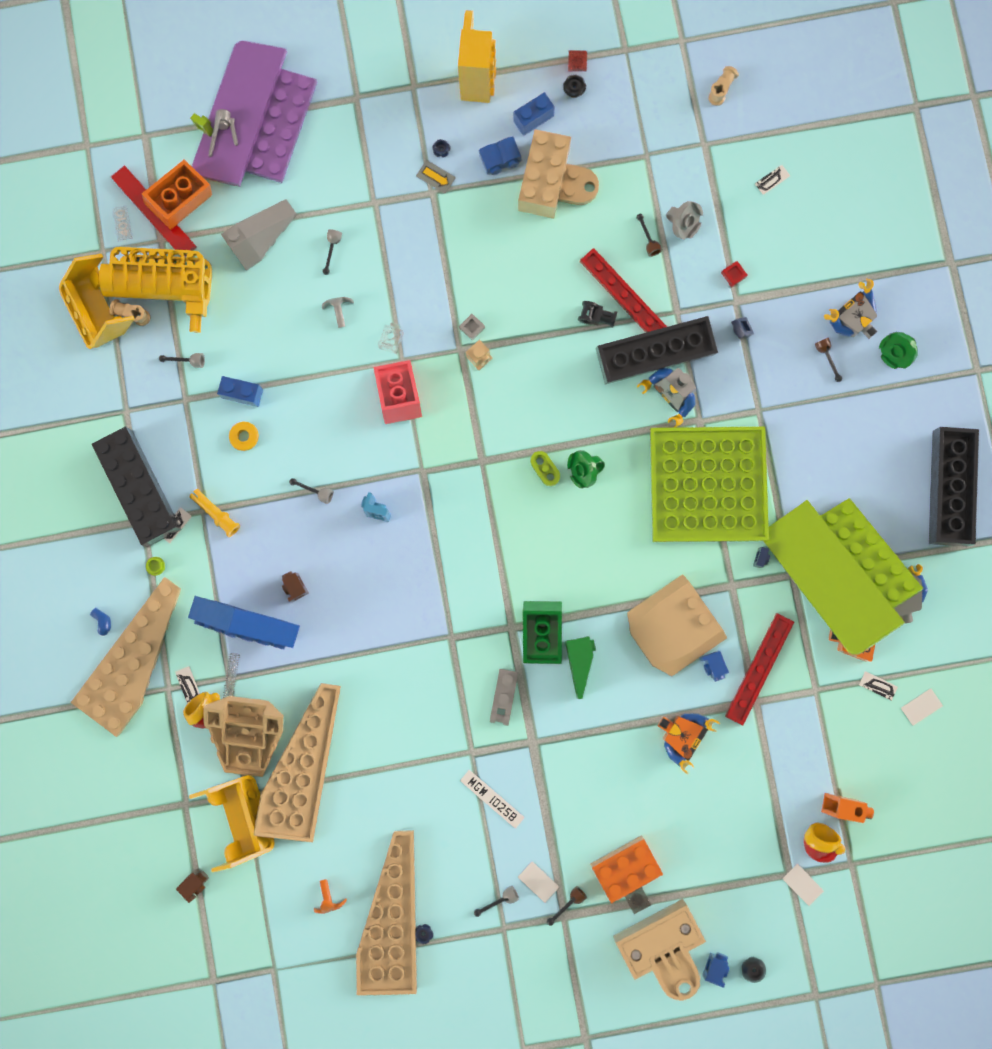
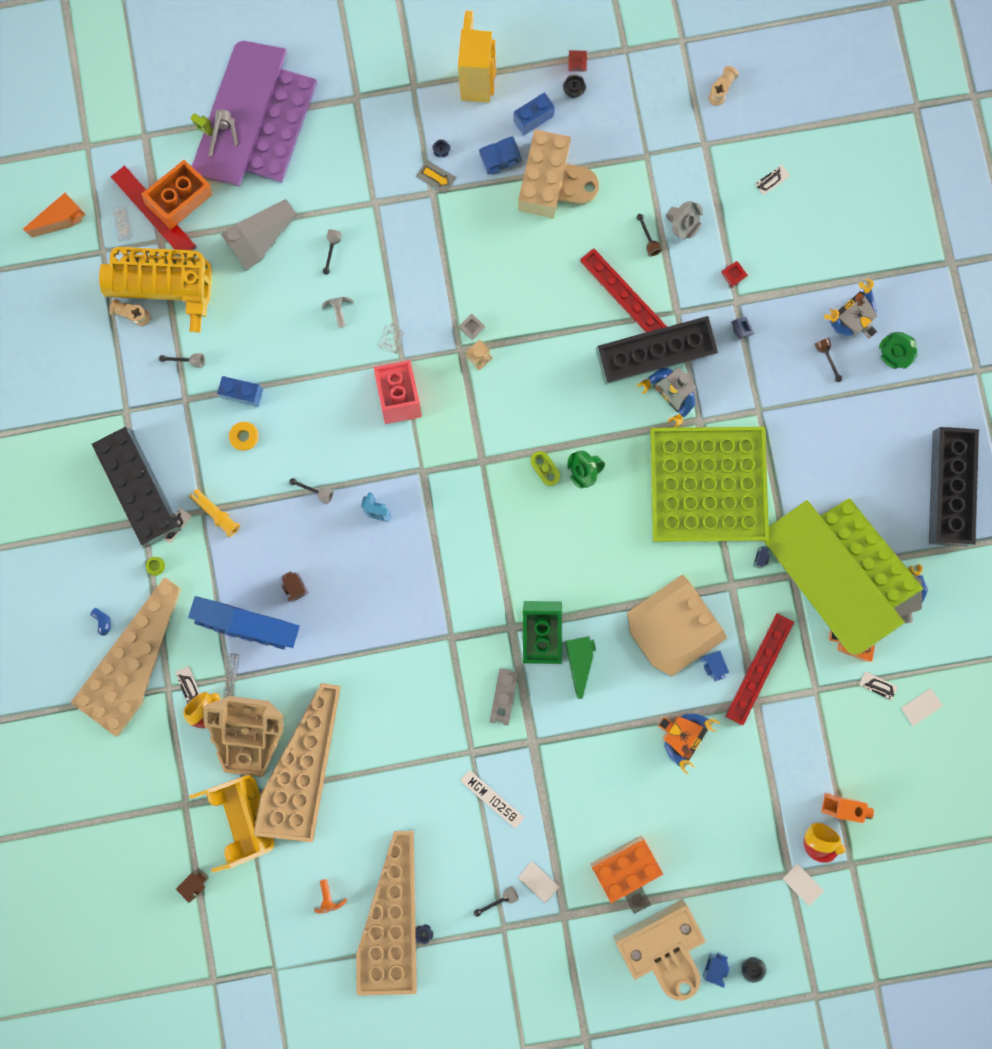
yellow windscreen [59,254,135,349] -> none
hinge [547,886,587,926] -> none
black connector [578,301,618,328] -> none
none -> orange slope [23,192,86,238]

